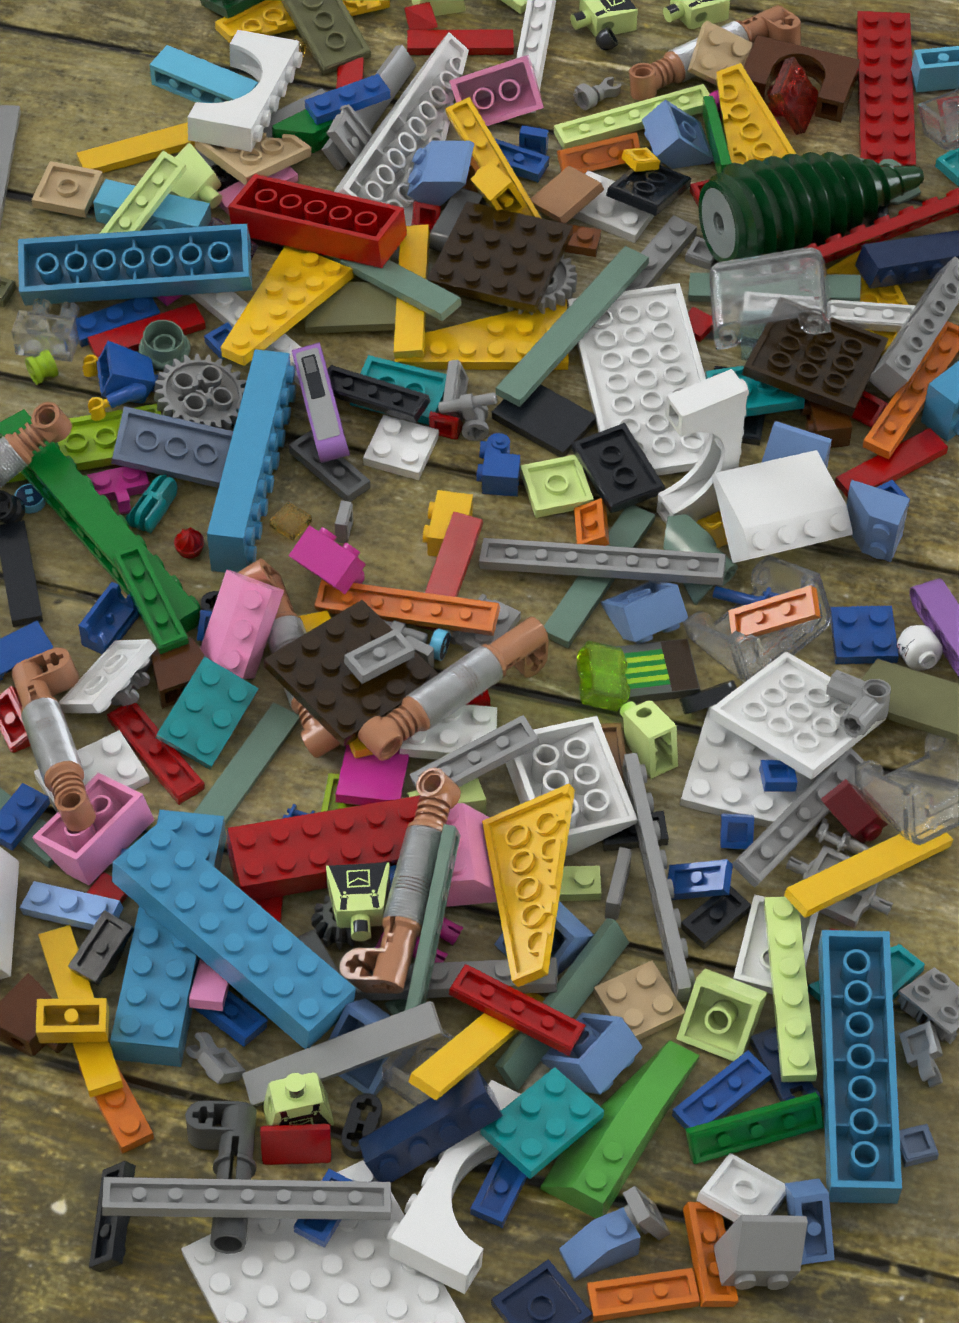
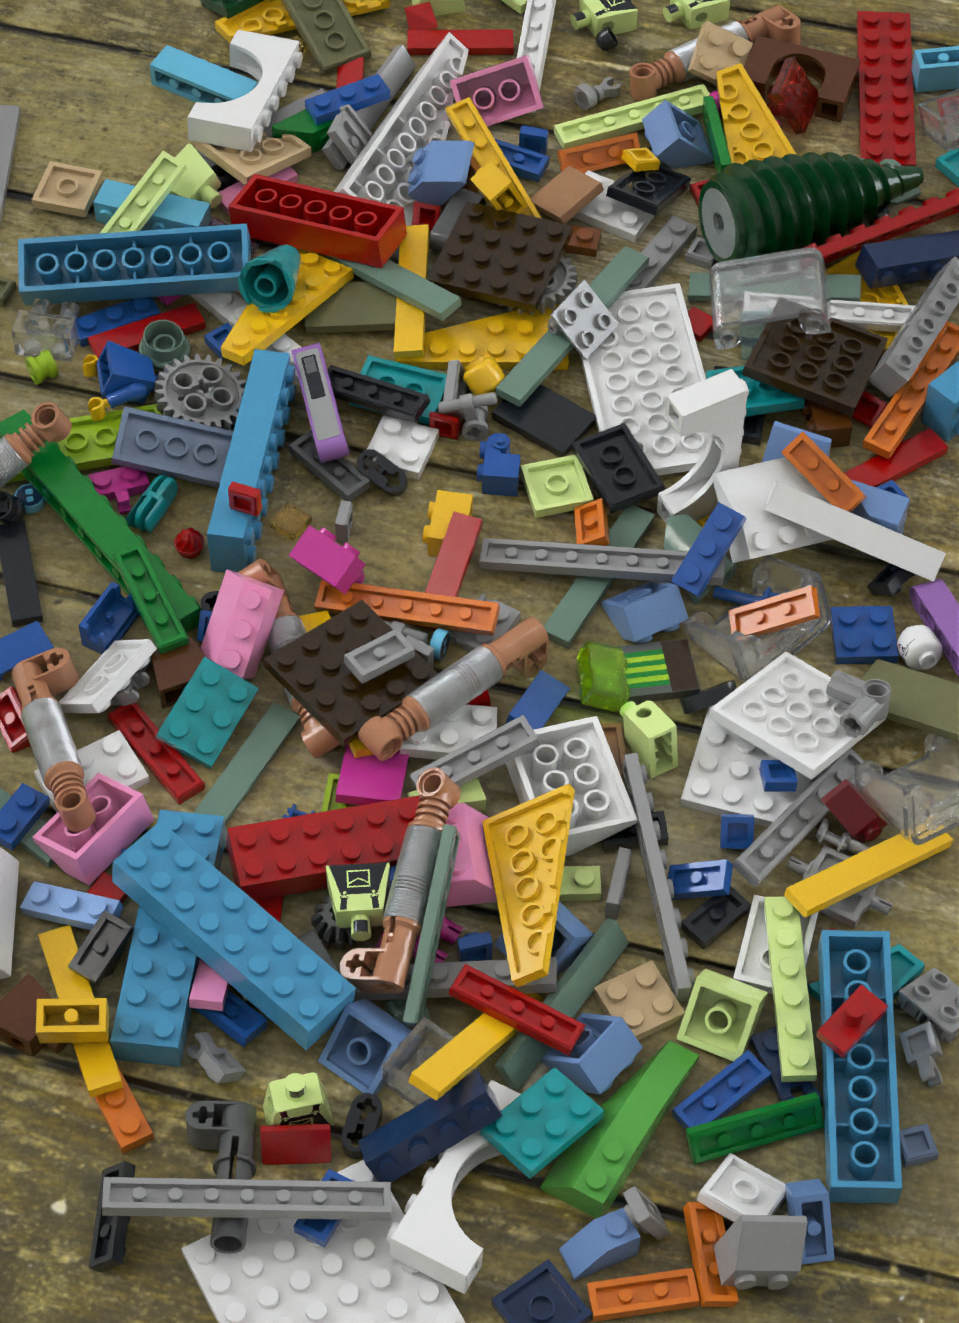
yellow tile [77,122,195,173] -> none
light grey tile [242,1001,444,1107] -> none
blue plate [470,1152,527,1228] -> none
none -> red tile [228,481,262,517]
none -> teal cone [238,245,301,313]
none -> black beam [357,449,408,496]
none -> blue plate [457,931,493,962]
none -> yellow head [462,355,506,396]
none -> blue hinge [505,670,570,730]
none -> light grey hinge [547,279,619,360]
none -> blue plate [671,502,746,598]
none -> white tile [764,481,946,582]
none -> orange plate [781,431,867,513]
none -> red tile [816,984,888,1058]
none -> black plate [867,564,916,596]

